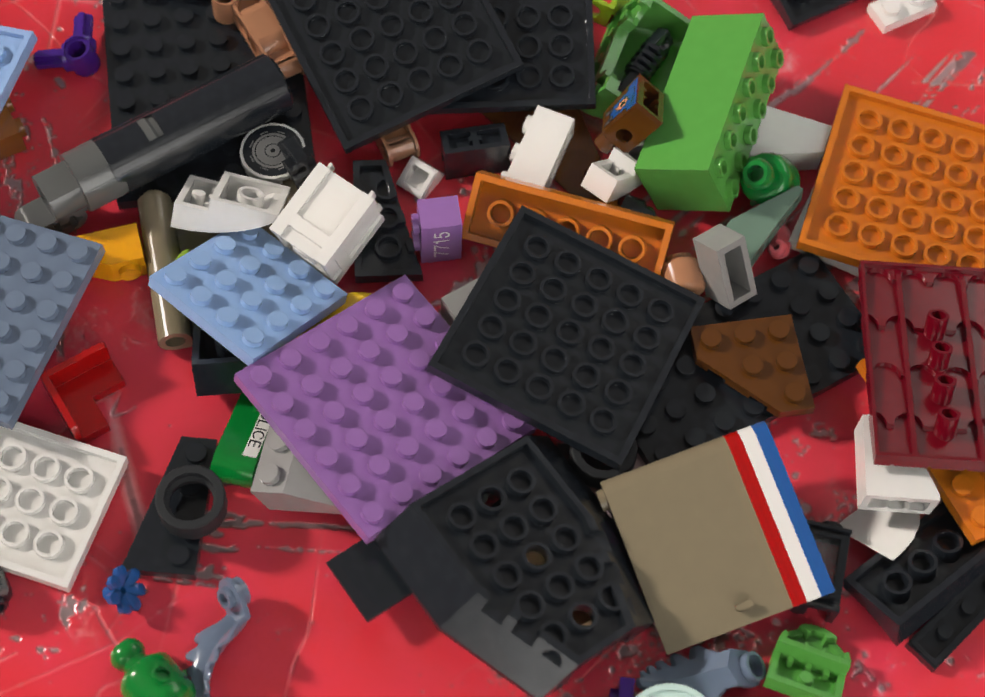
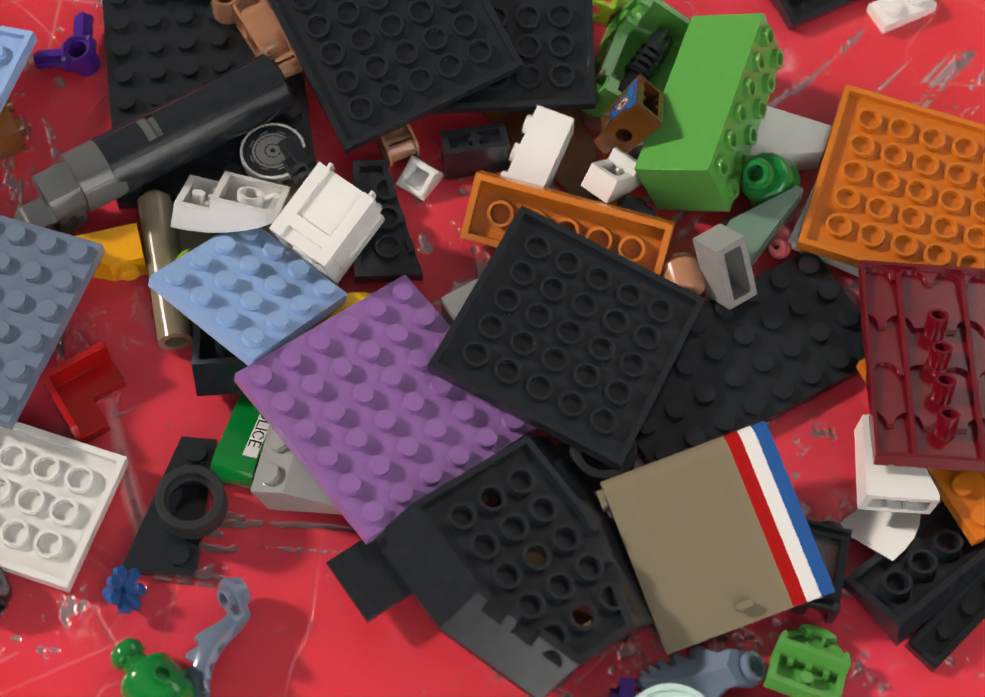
medium lavender brick [411,195,462,263] -> none
reddish brown plate [688,314,815,418] -> none

